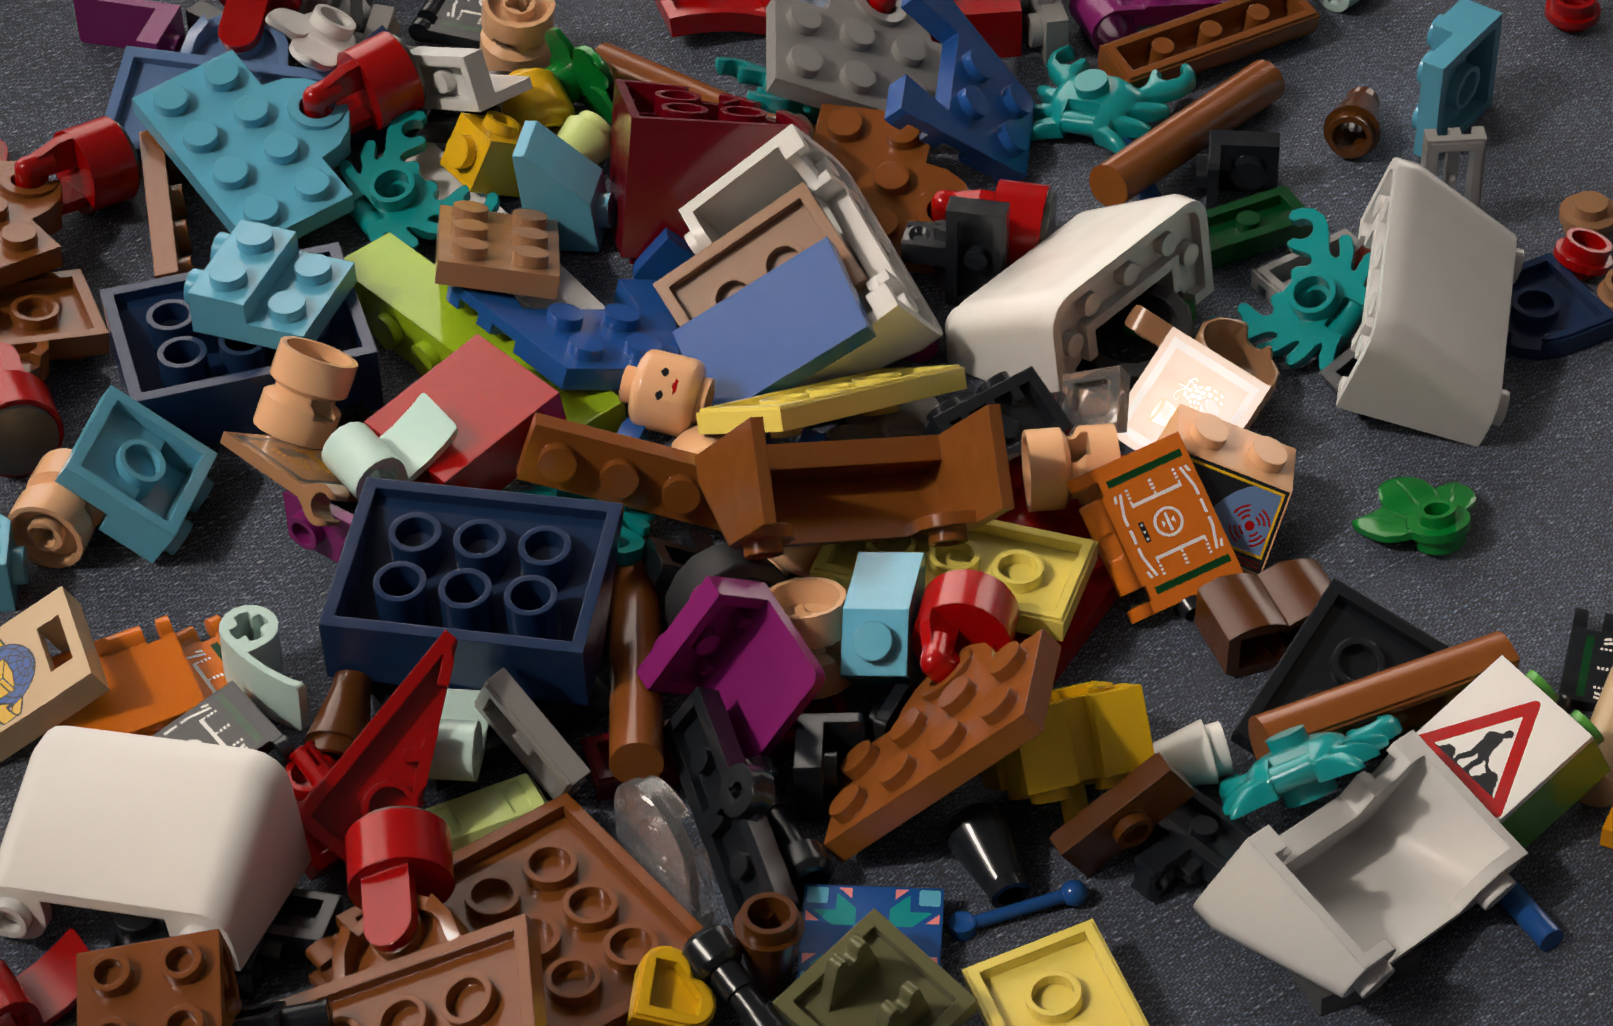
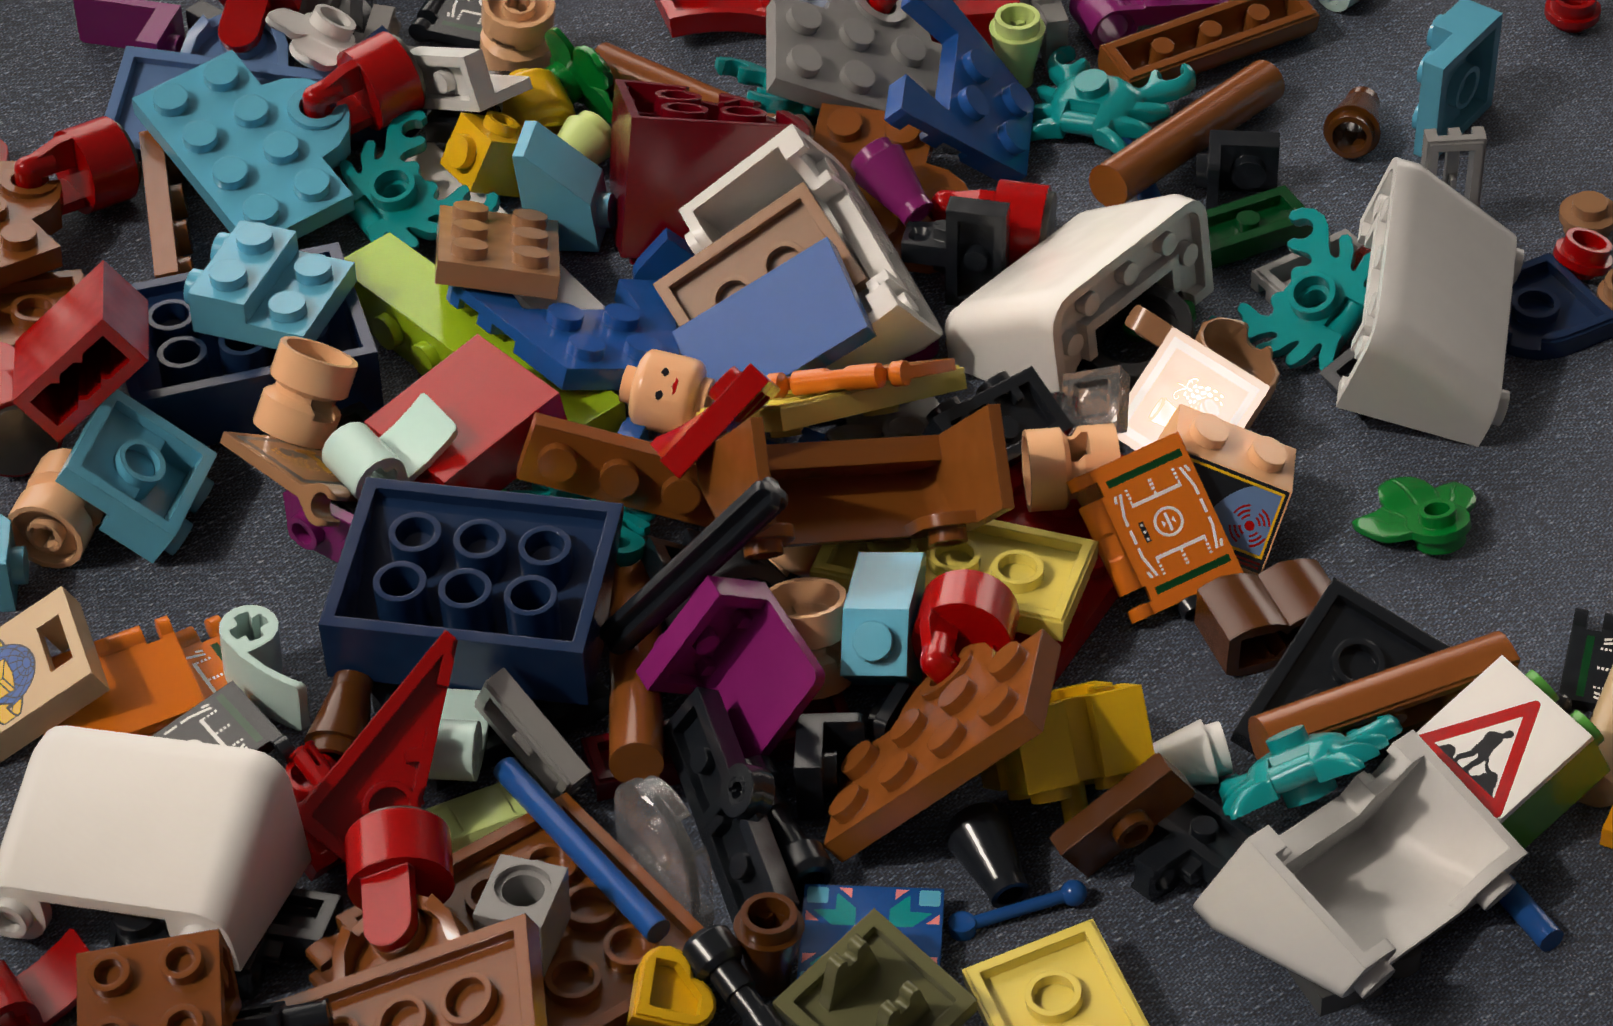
none -> red brick [12,260,149,443]
none -> light grey brick [472,854,571,977]
none -> blue bar [493,757,670,943]
none -> black axle [599,477,789,655]
none -> red plate [650,363,781,479]
none -> orange piece [767,358,956,399]
none -> magenta cone [851,137,934,227]
none -> yellowish green cone [989,3,1046,89]

